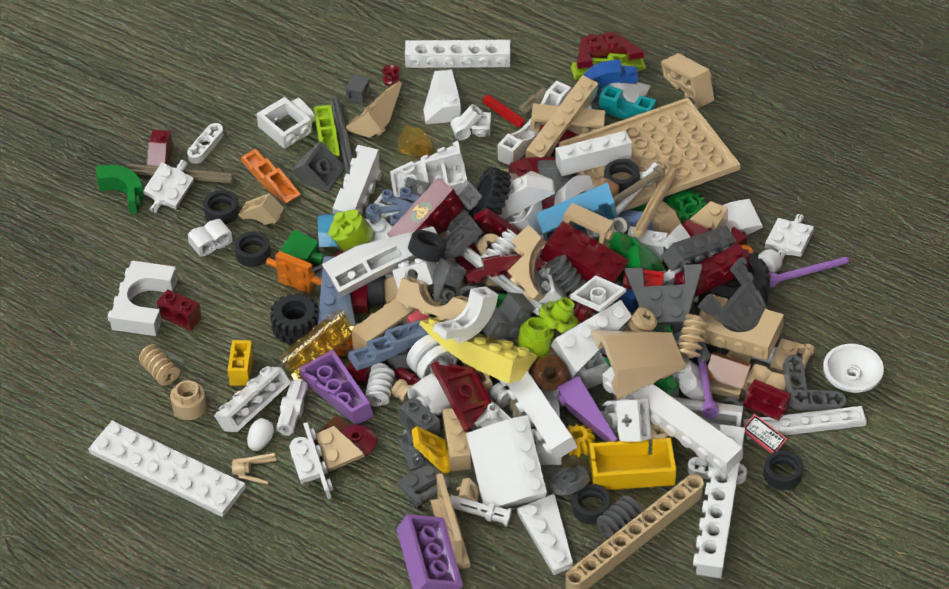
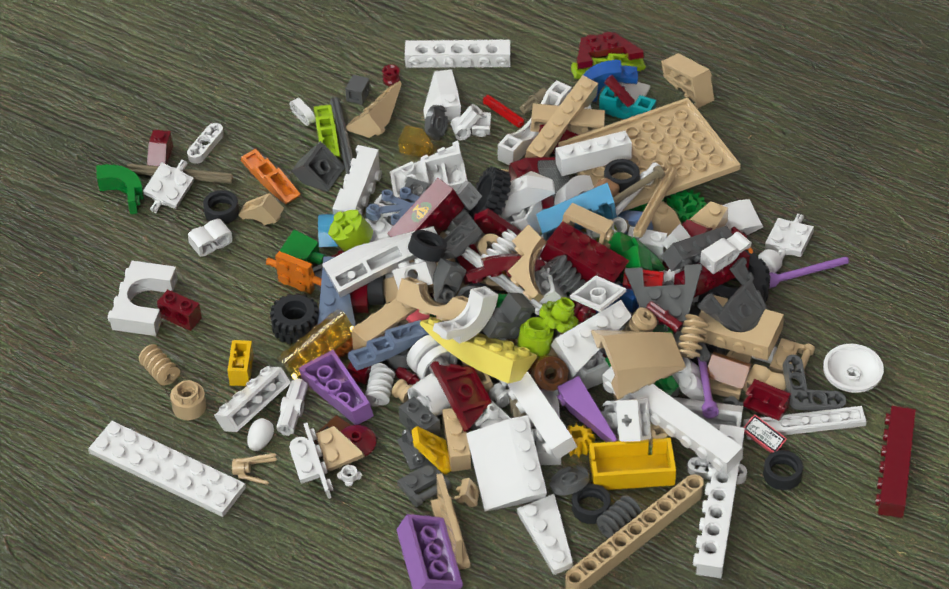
black tyre [234,231,271,267] -> none
white window [256,97,312,149] -> none
white pin [450,495,512,527] -> none
none -> white plate [337,465,362,486]
none -> dark grey tile [425,104,448,141]
none -> dark red axle [604,75,635,107]
none -> dark red axle [646,301,683,333]
none -> white piece [700,232,752,274]
none -> dark red brick [875,406,916,518]

